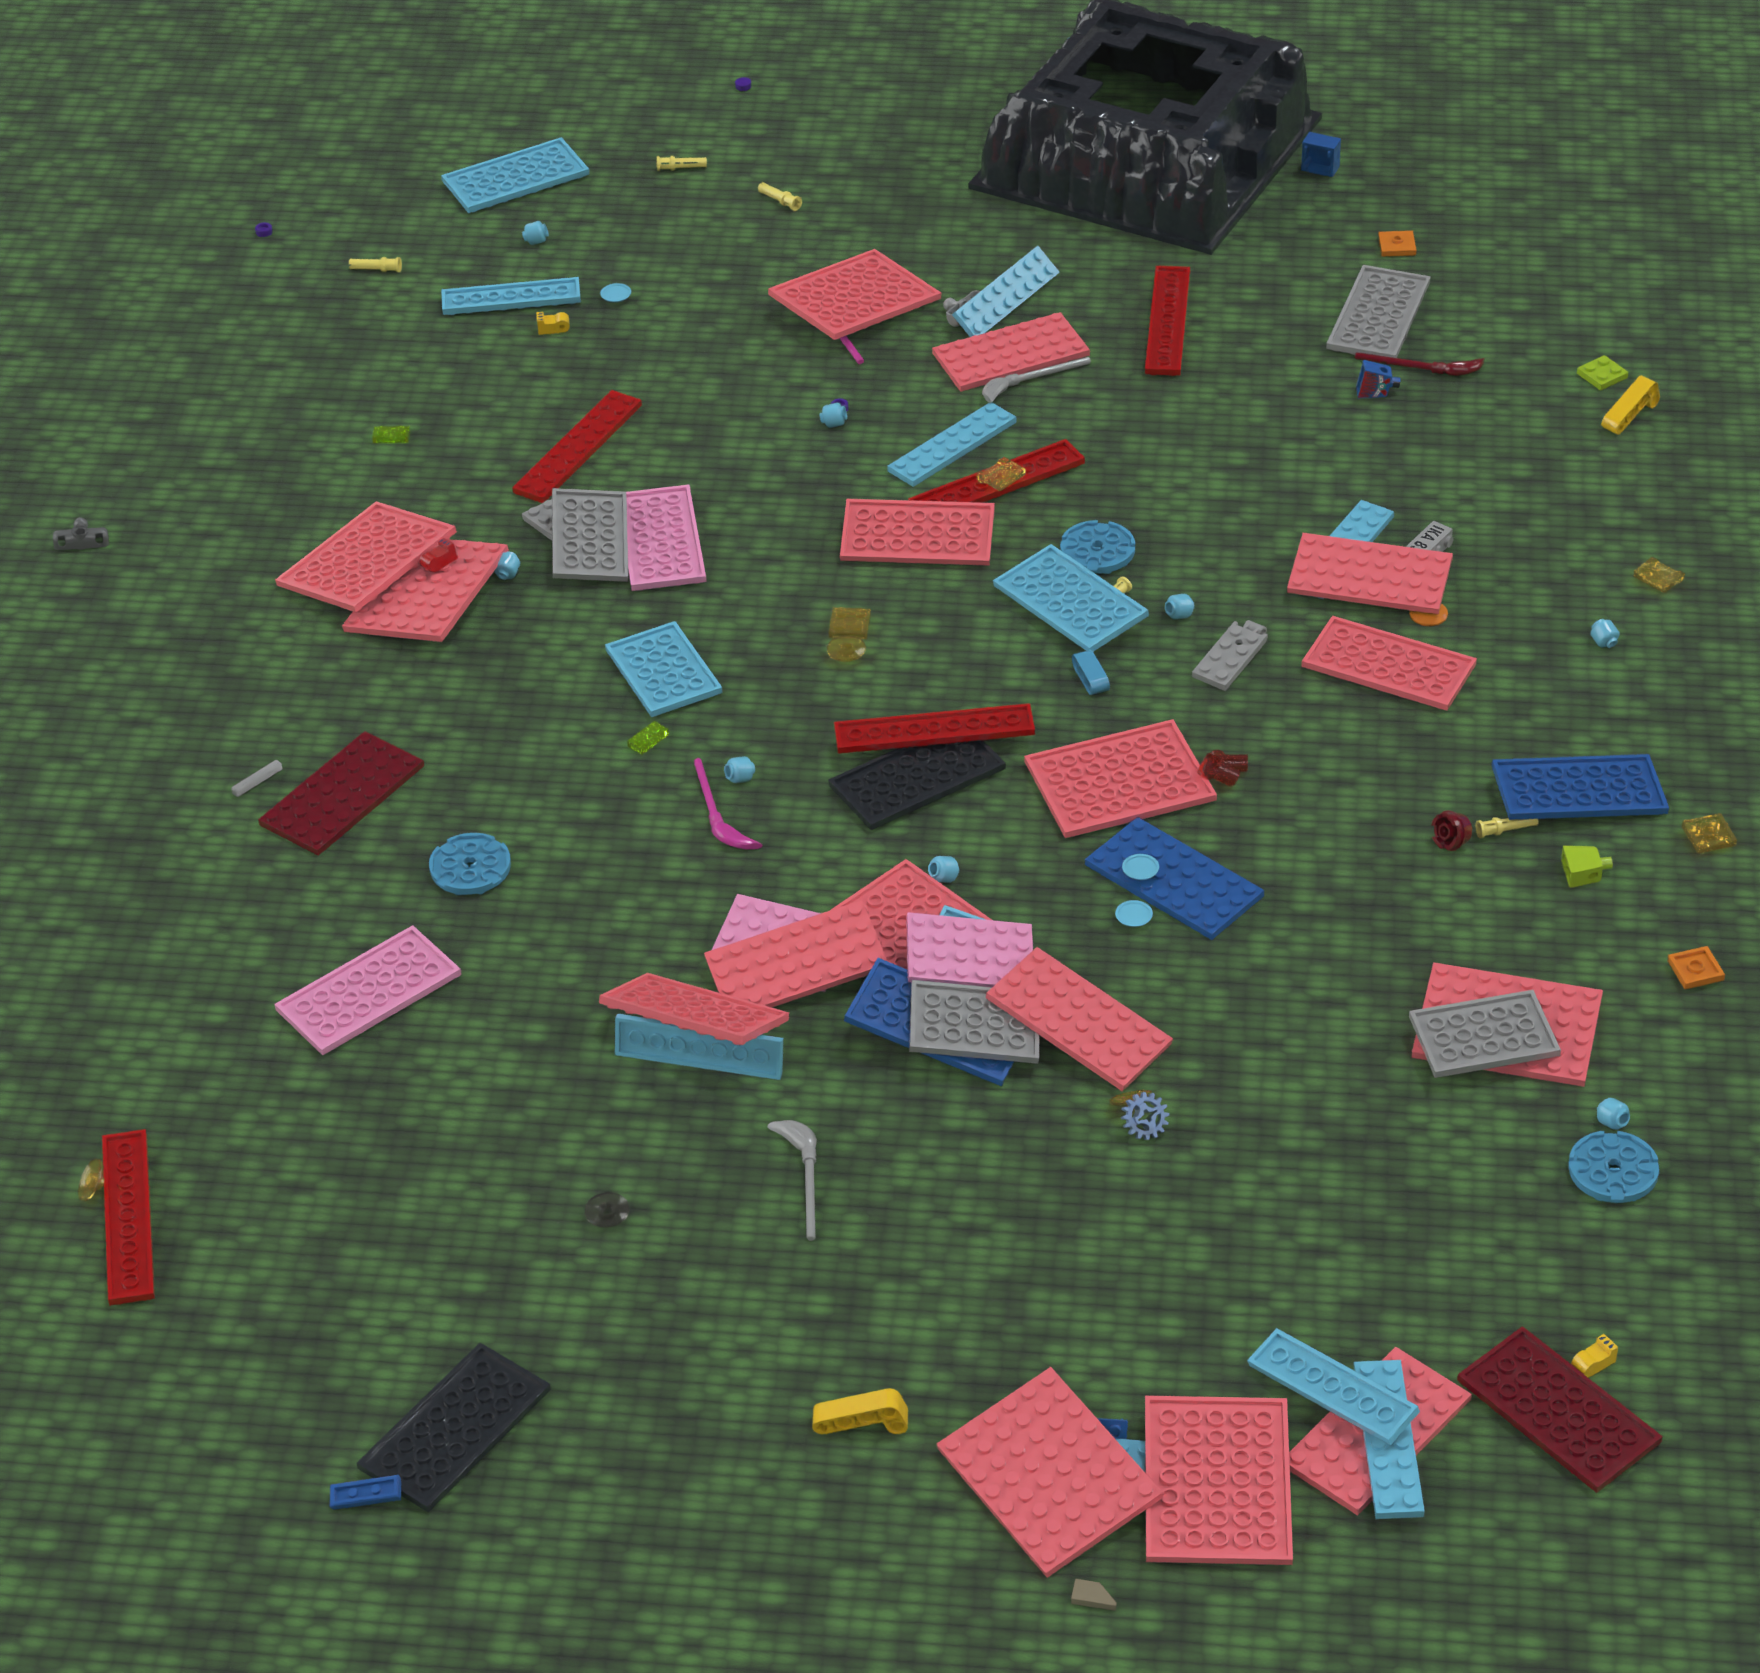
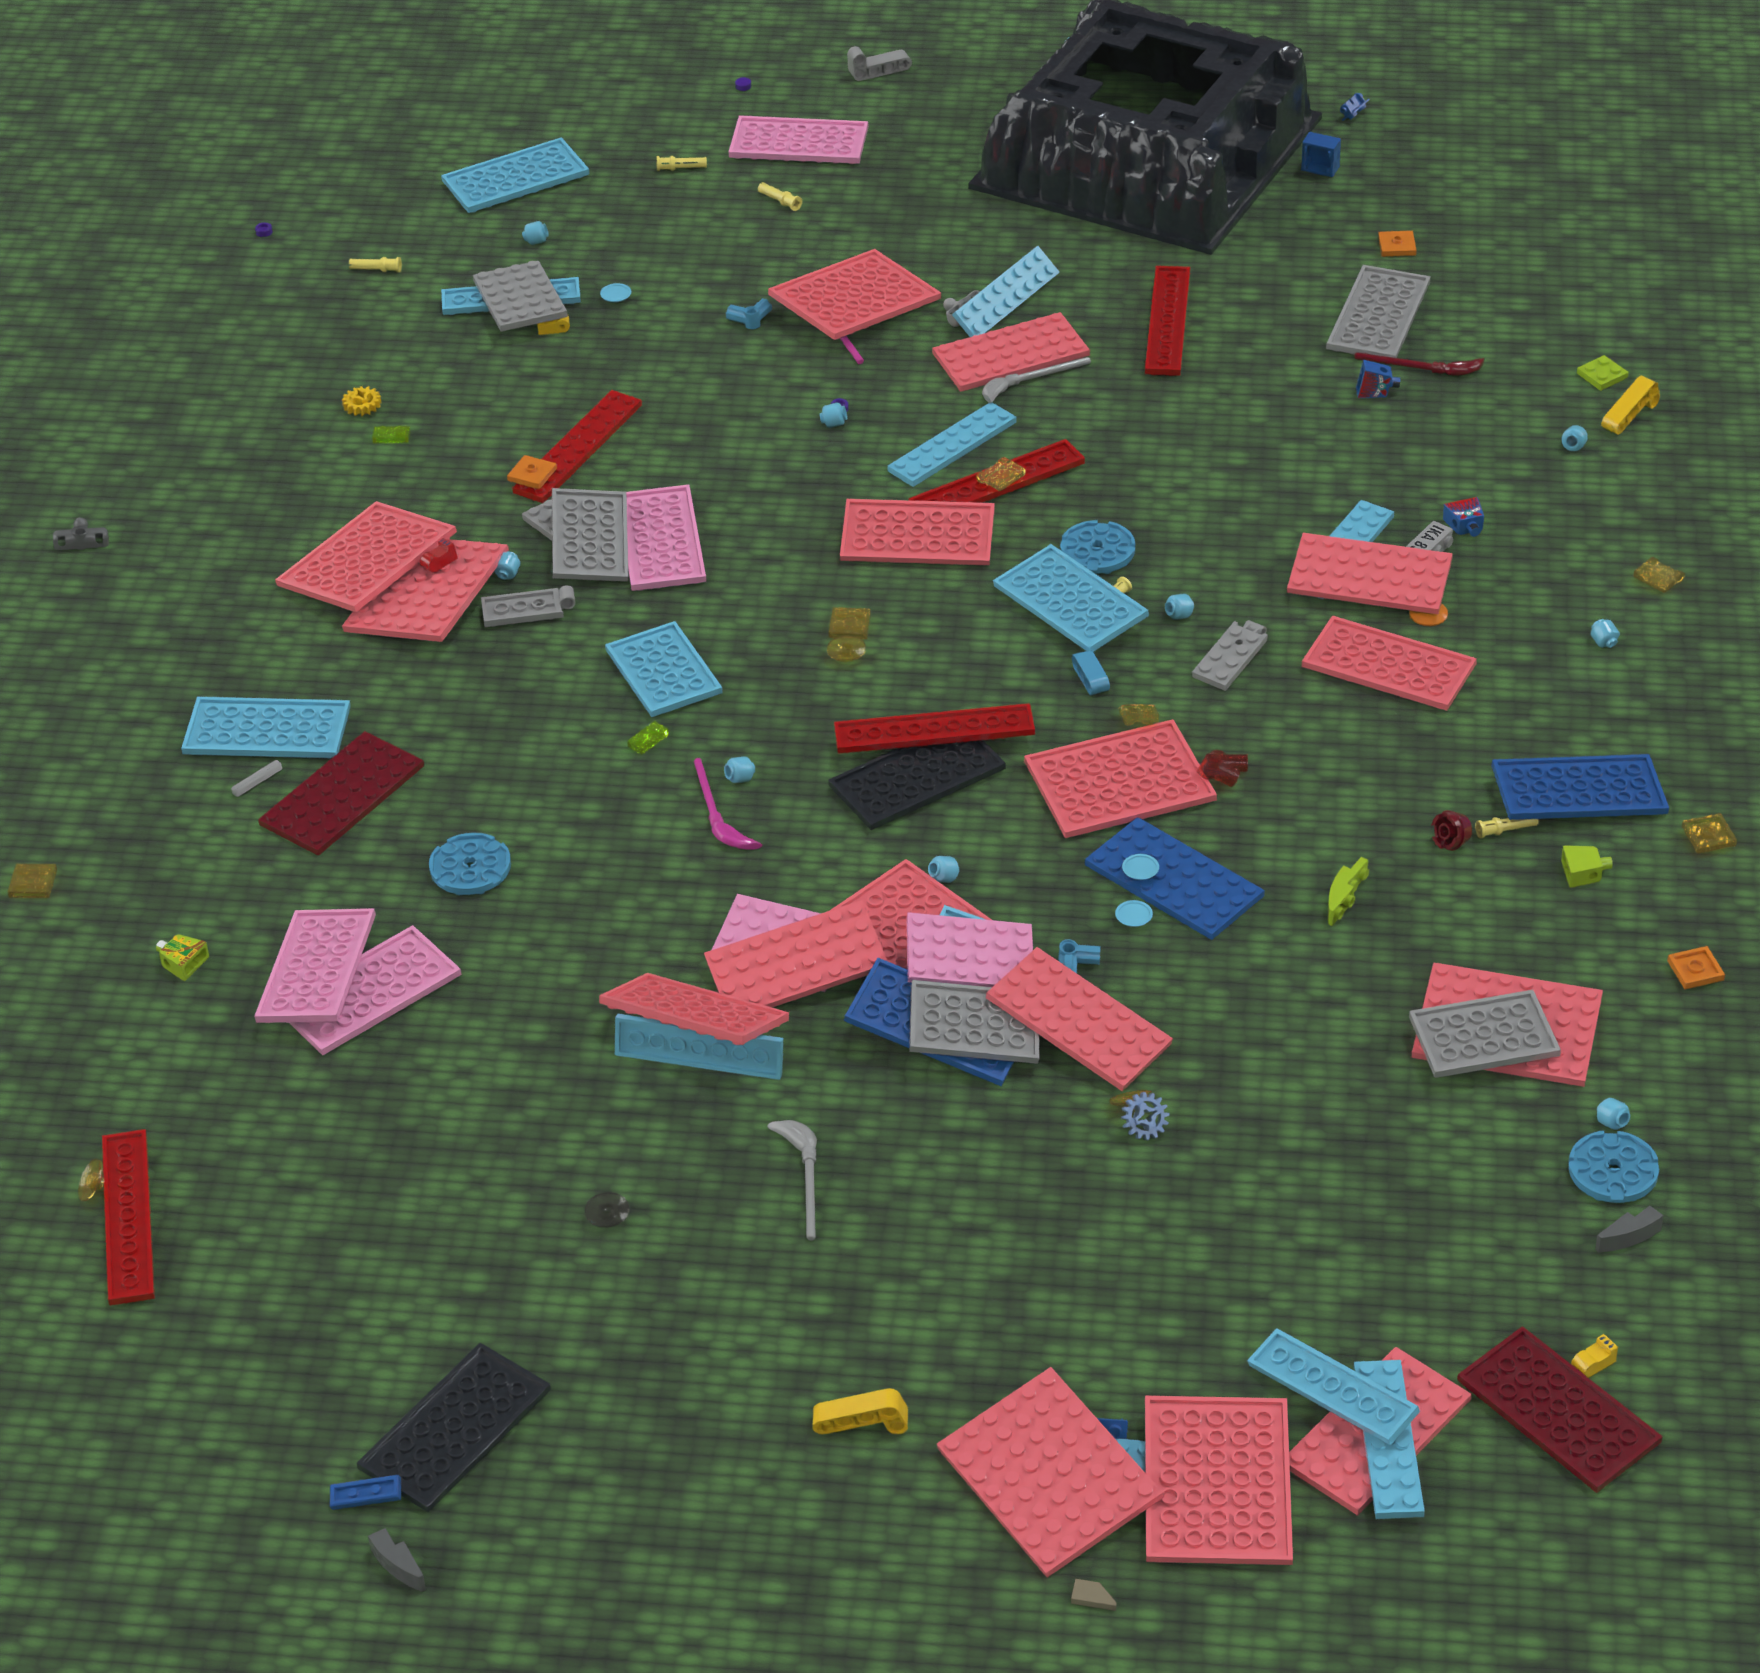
none -> clear yellow plate [8,864,57,898]
none -> lime torso [156,935,209,981]
none -> medium azure plate [181,697,351,758]
none -> bright pink plate [254,909,376,1023]
none -> yellow gear [342,386,382,416]
none -> dark grey slope [368,1528,426,1592]
none -> light grey plate [473,261,568,331]
none -> light grey hinge [481,586,576,627]
none -> orange plate [507,455,557,489]
none -> dark azure piece [726,298,772,329]
none -> bright pink plate [729,116,868,164]
none -> light grey beam [847,46,912,81]
none -> dark azure piece [1058,939,1100,973]
none -> clear yellow plate [1119,704,1159,726]
none -> lime slope [1328,857,1369,926]
none -> blue hinge [1340,93,1370,121]
none -> blue torso [1443,497,1484,537]
none -> medium azure head [1562,425,1587,451]
none -> dark grey slope [1595,1206,1664,1253]

